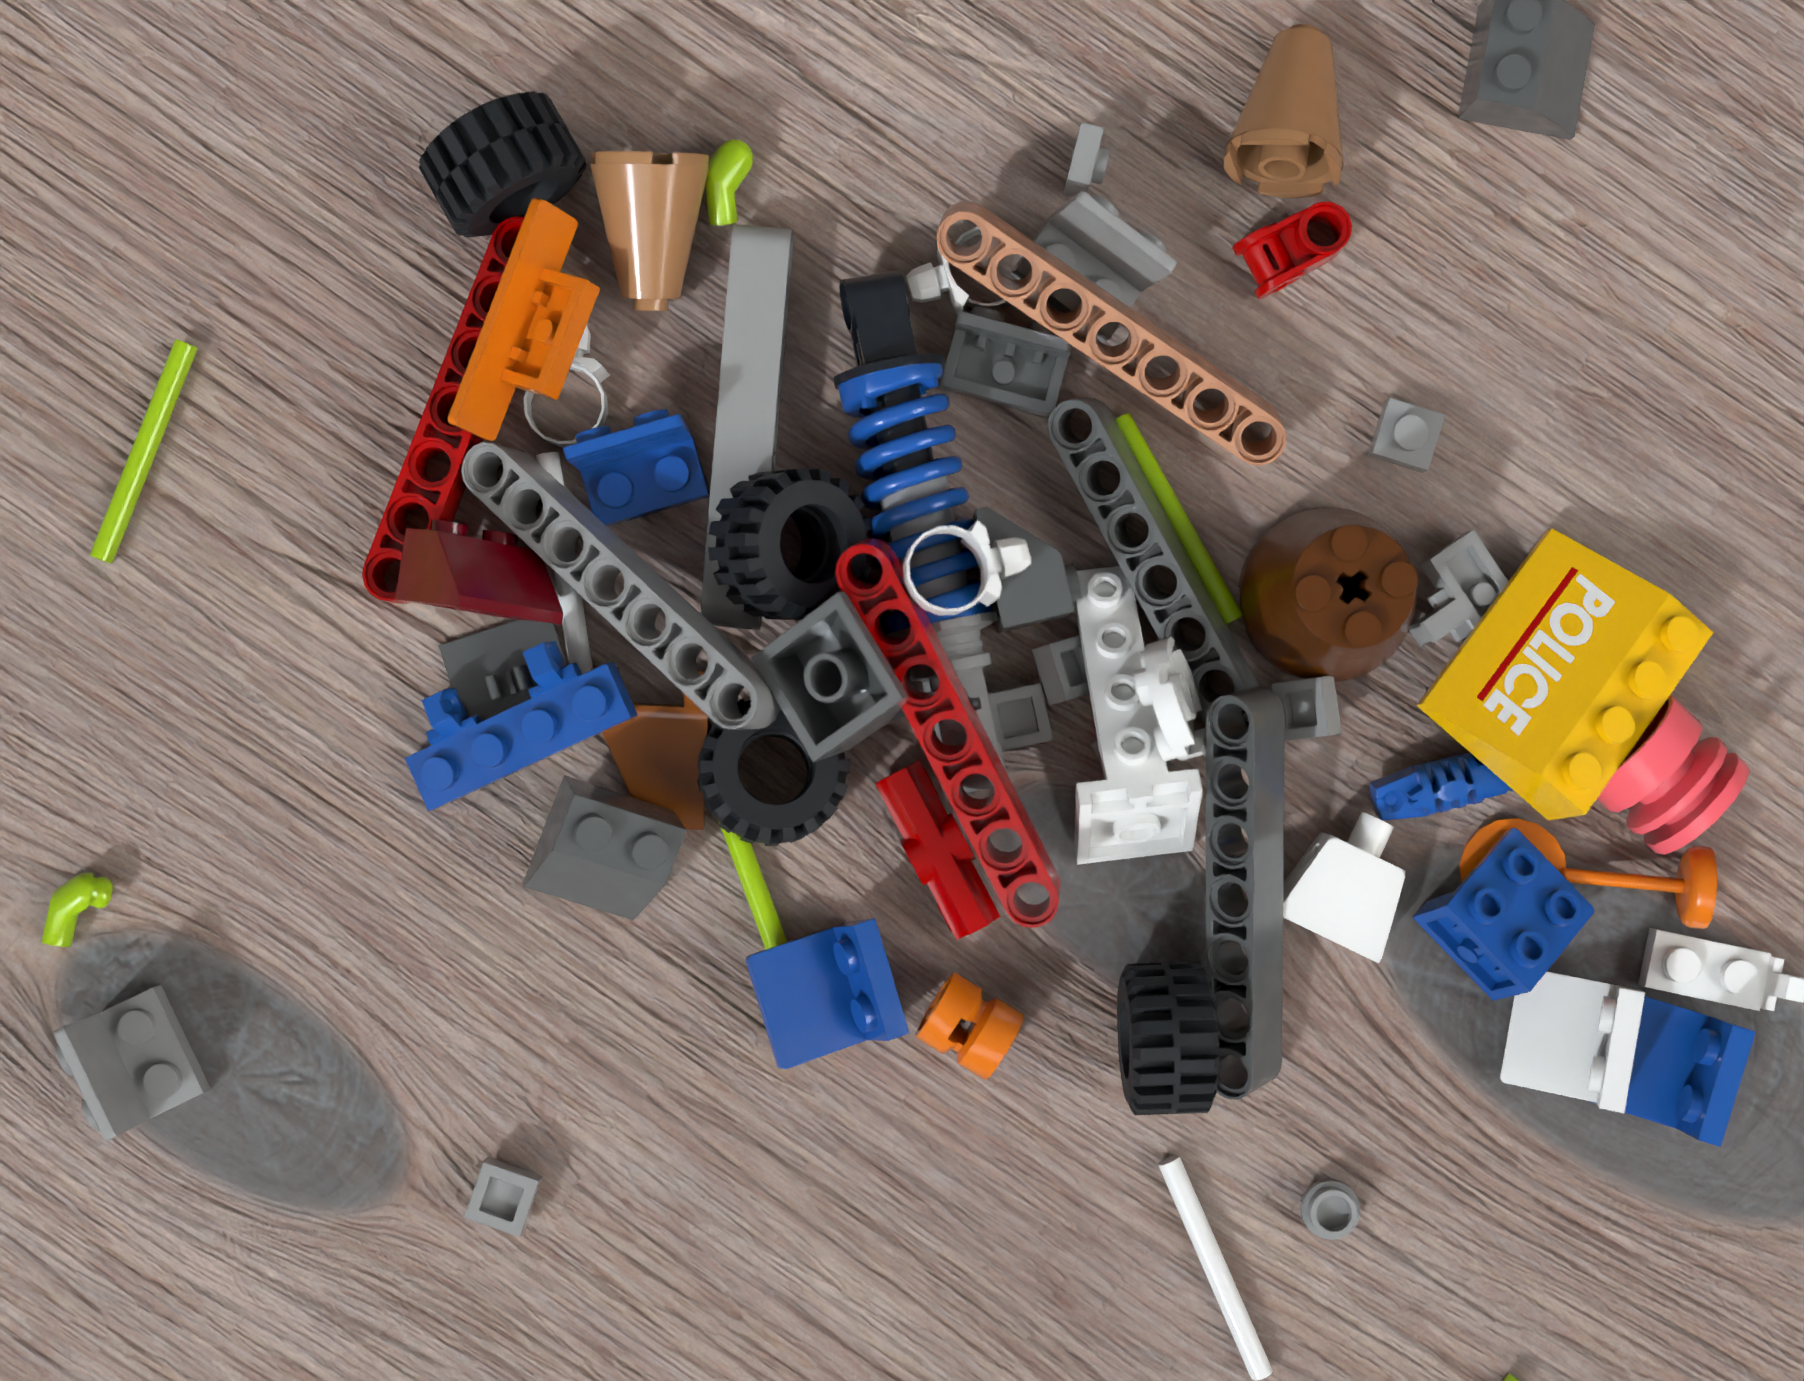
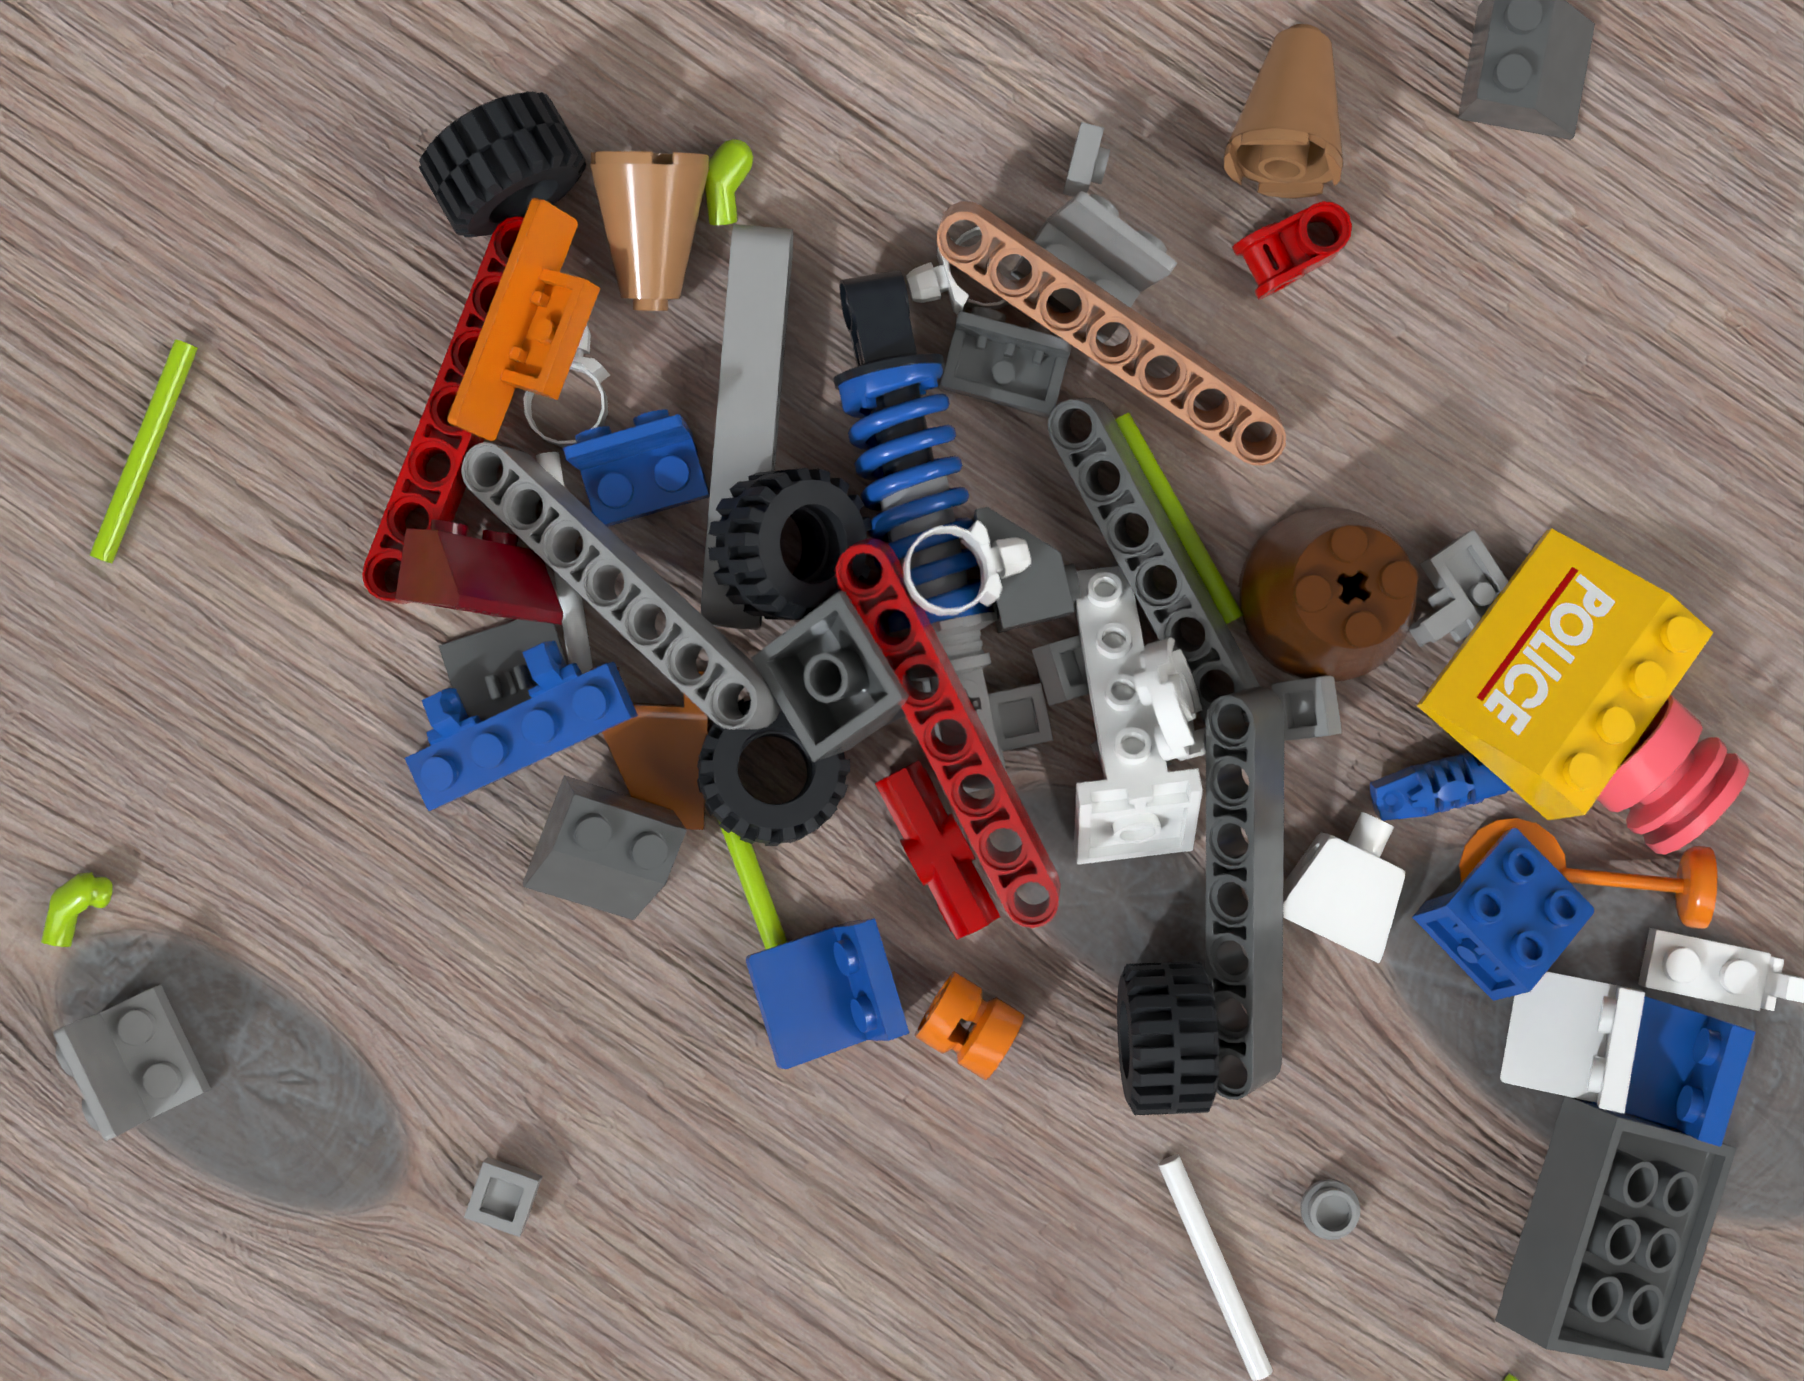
light grey plate [1367,398,1445,473] -> none
none -> dark grey slope [1495,1096,1737,1371]

